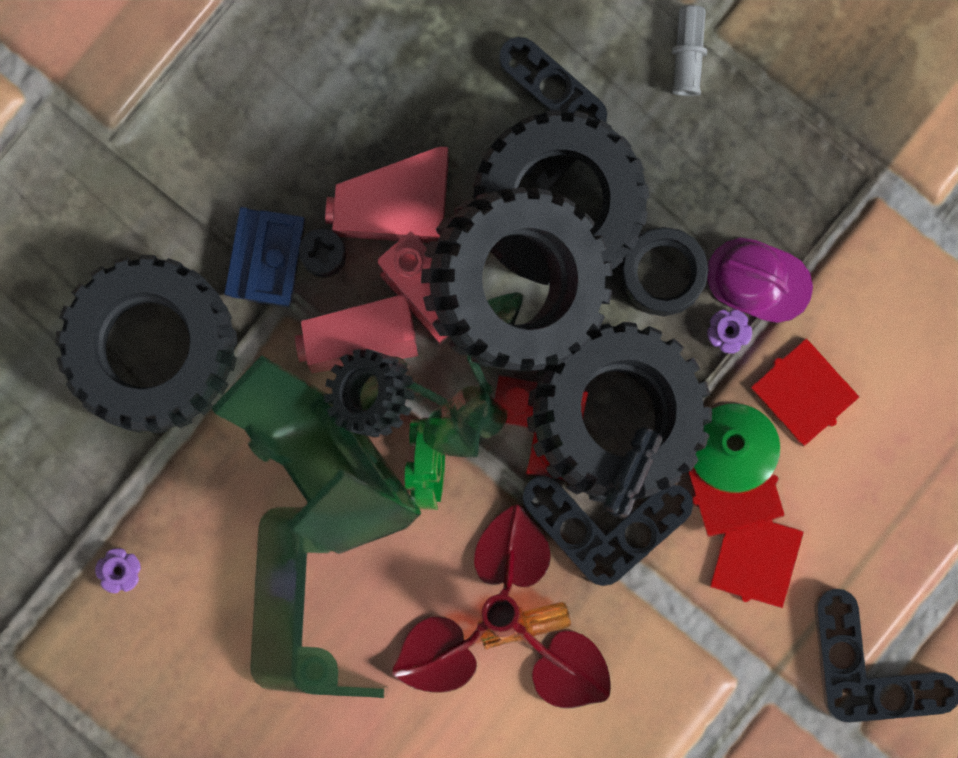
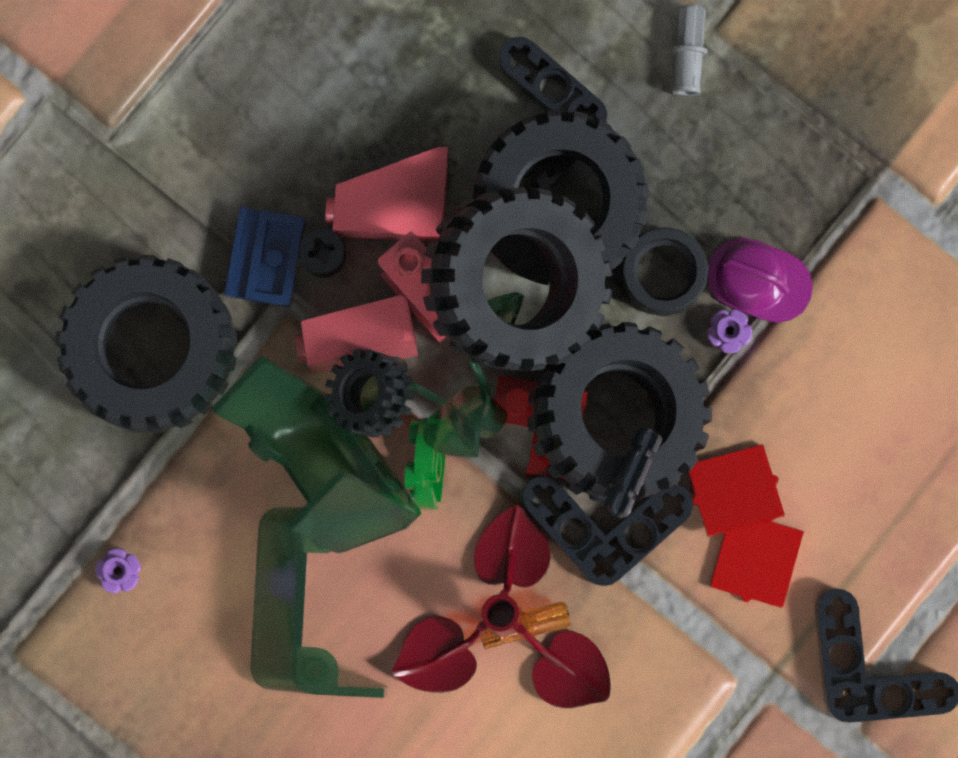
green dish [694,404,780,493] -> none
red piece [751,338,860,447] -> none

